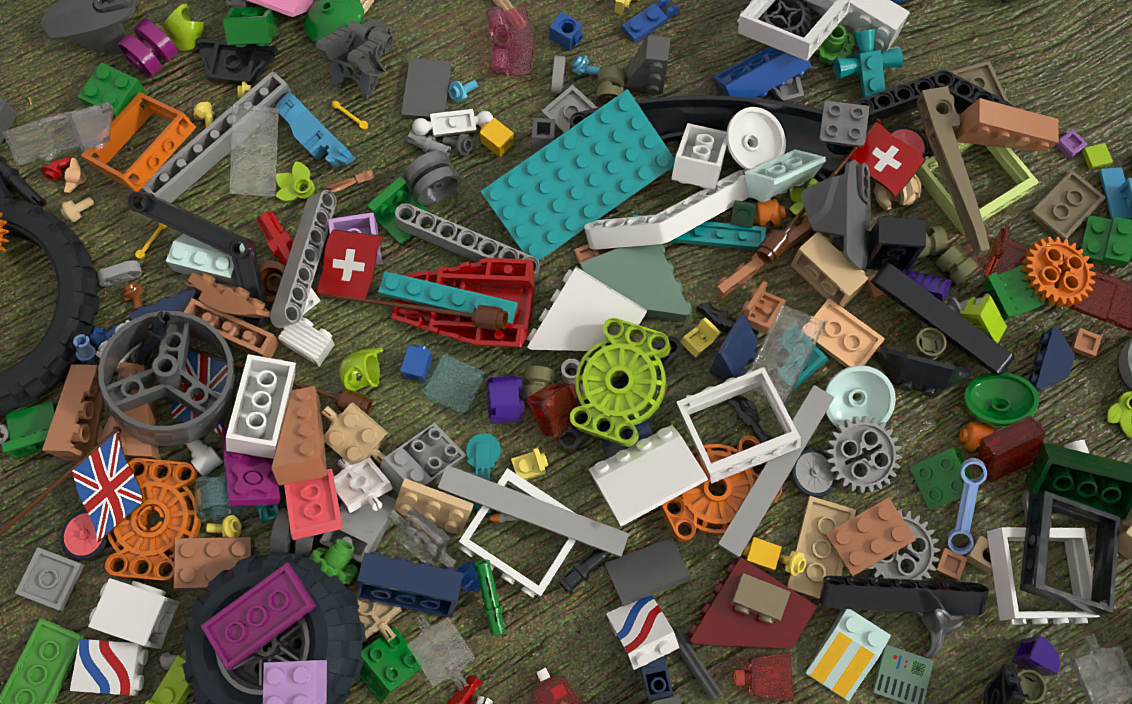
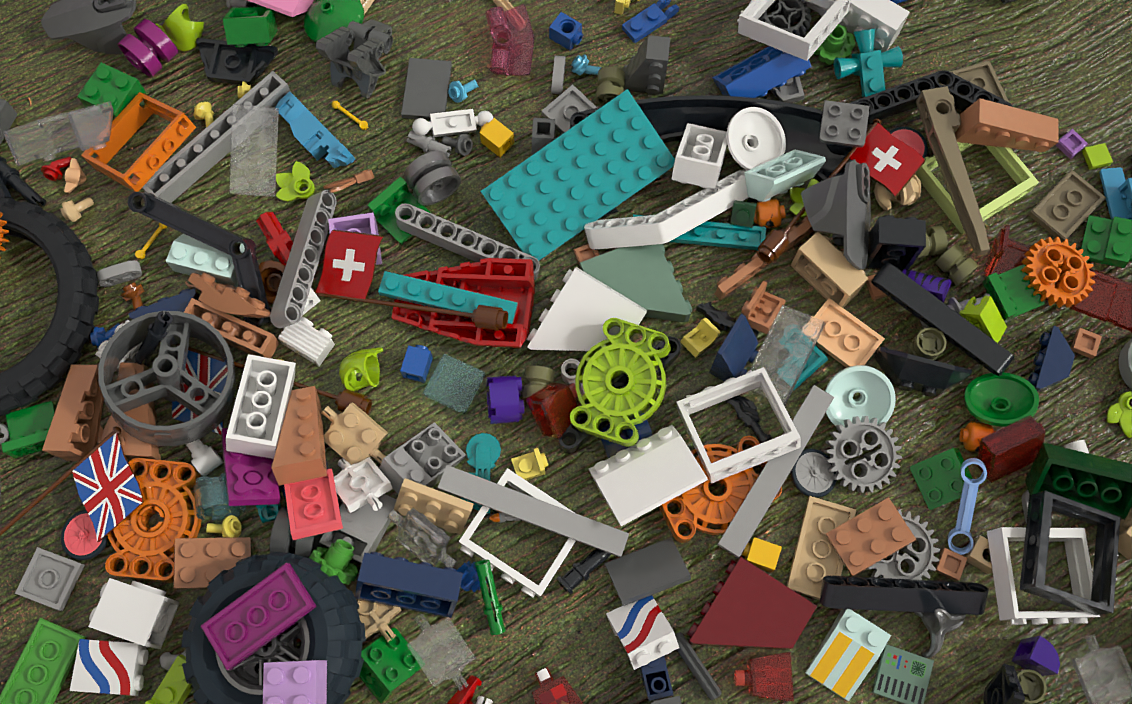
medium blue axle [73,334,97,365] -> none
dark tan brick [730,573,790,624] -> none
light yellow plate [779,551,806,576] -> none

